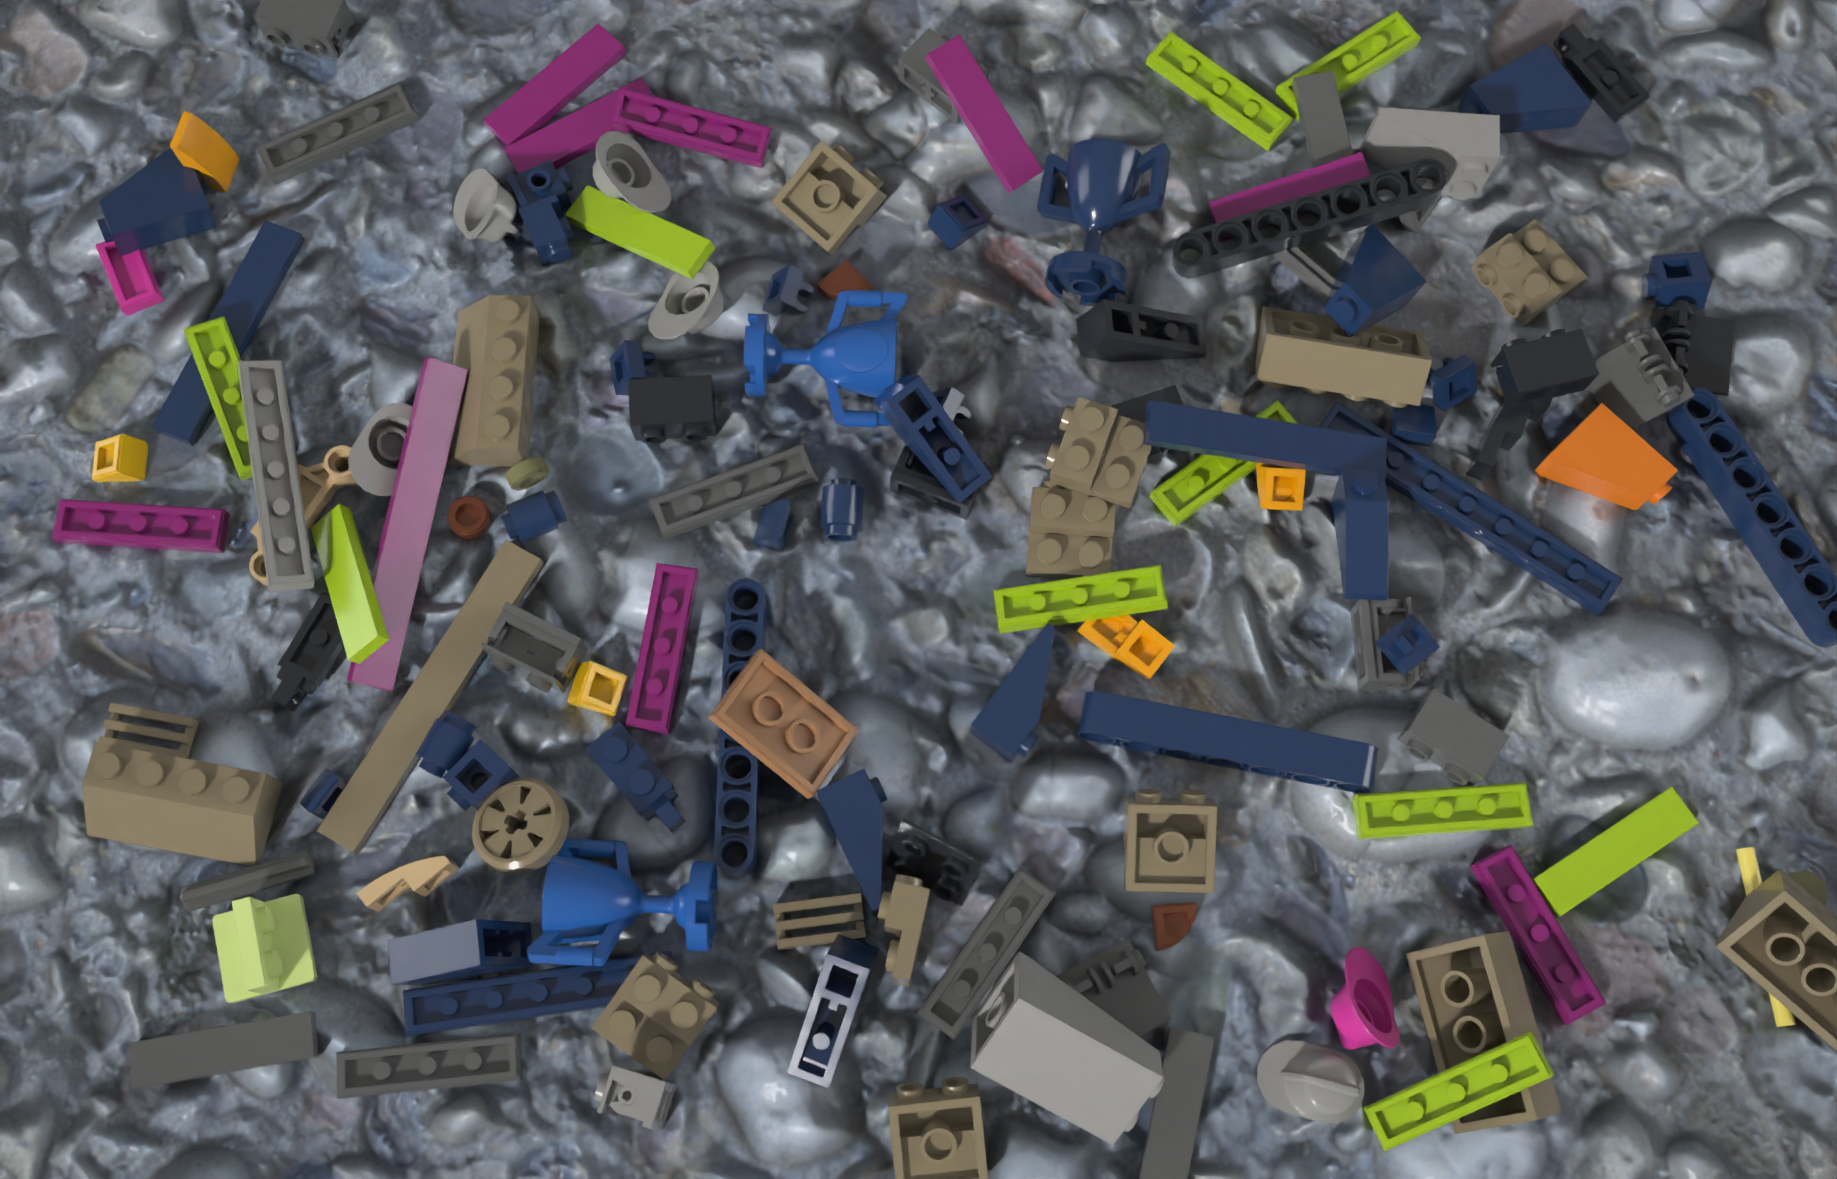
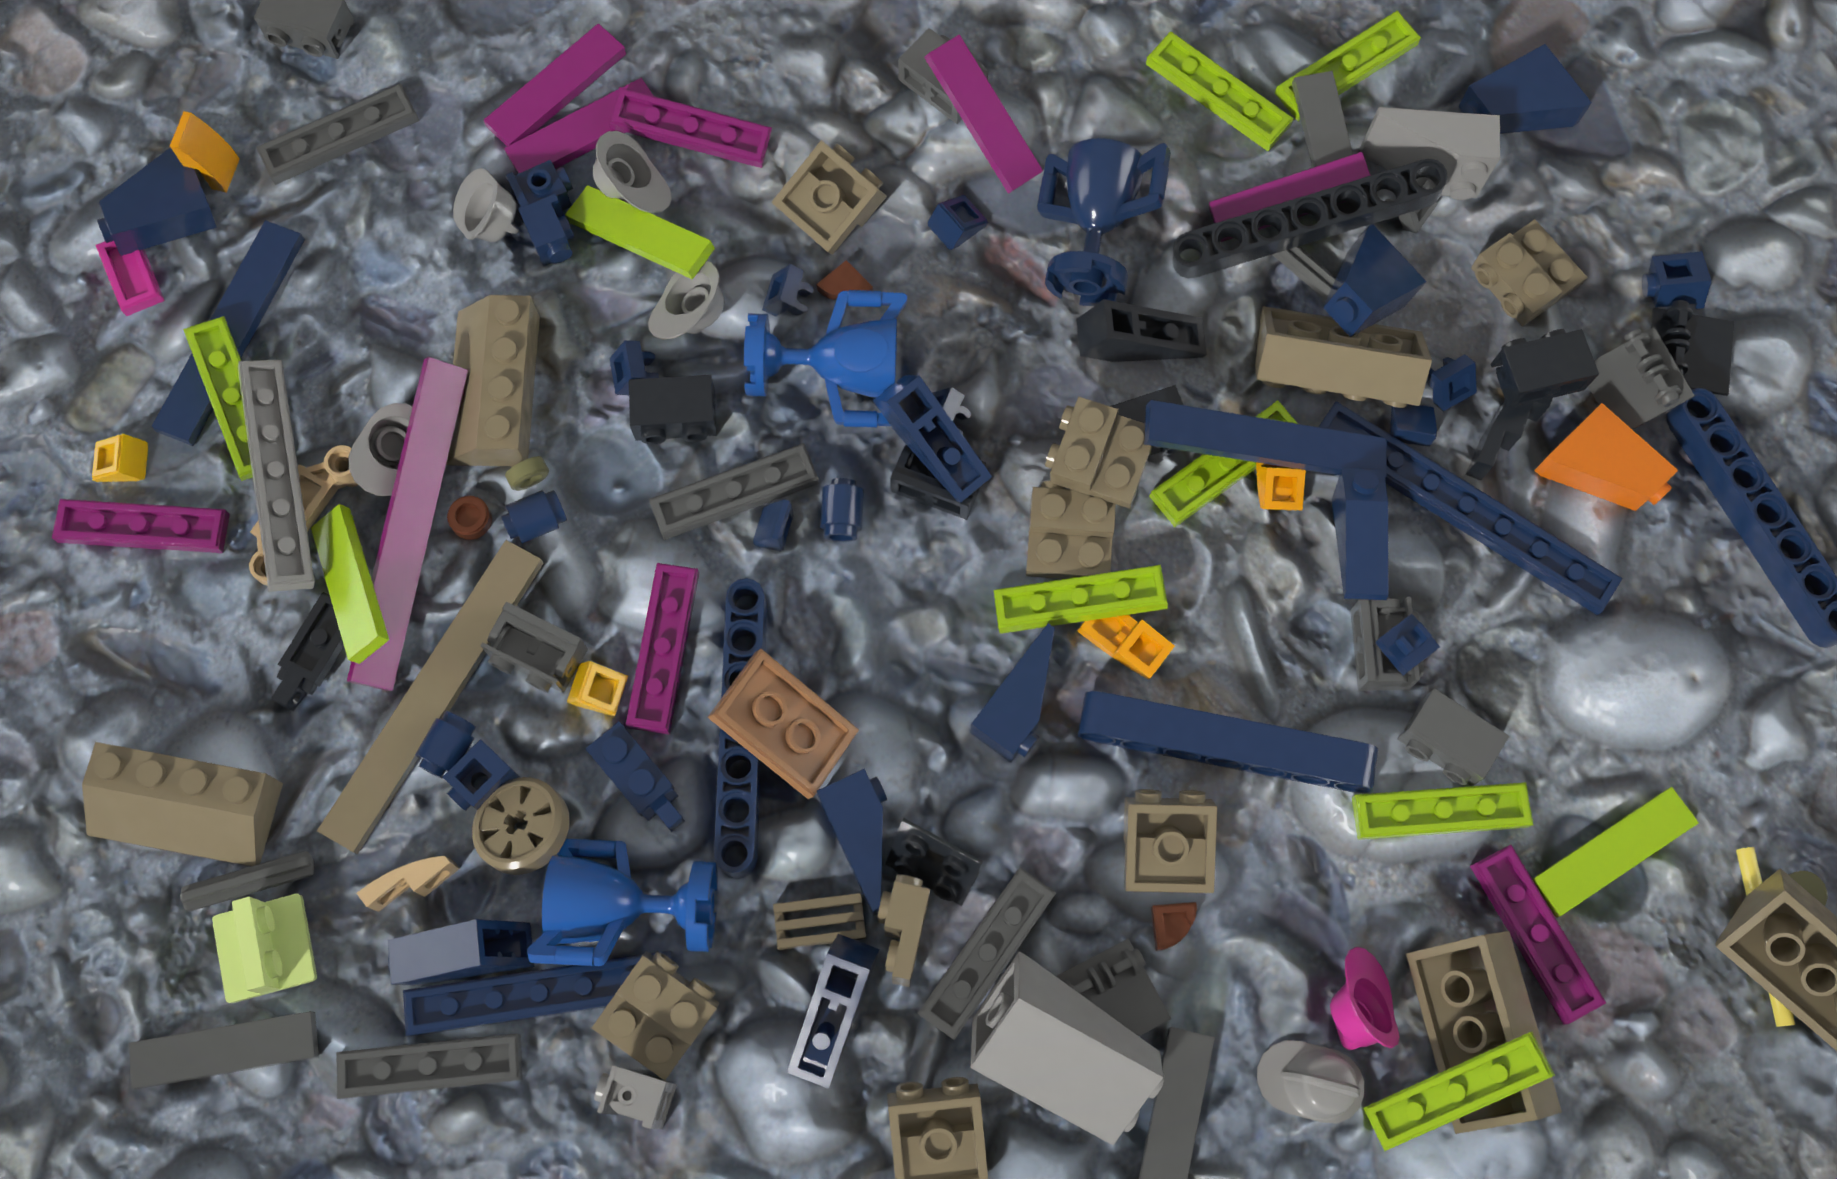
dark tan tile [98,703,199,759] -> none
dark blue slope [300,768,348,820] -> none
black hinge [1553,24,1649,123] -> none

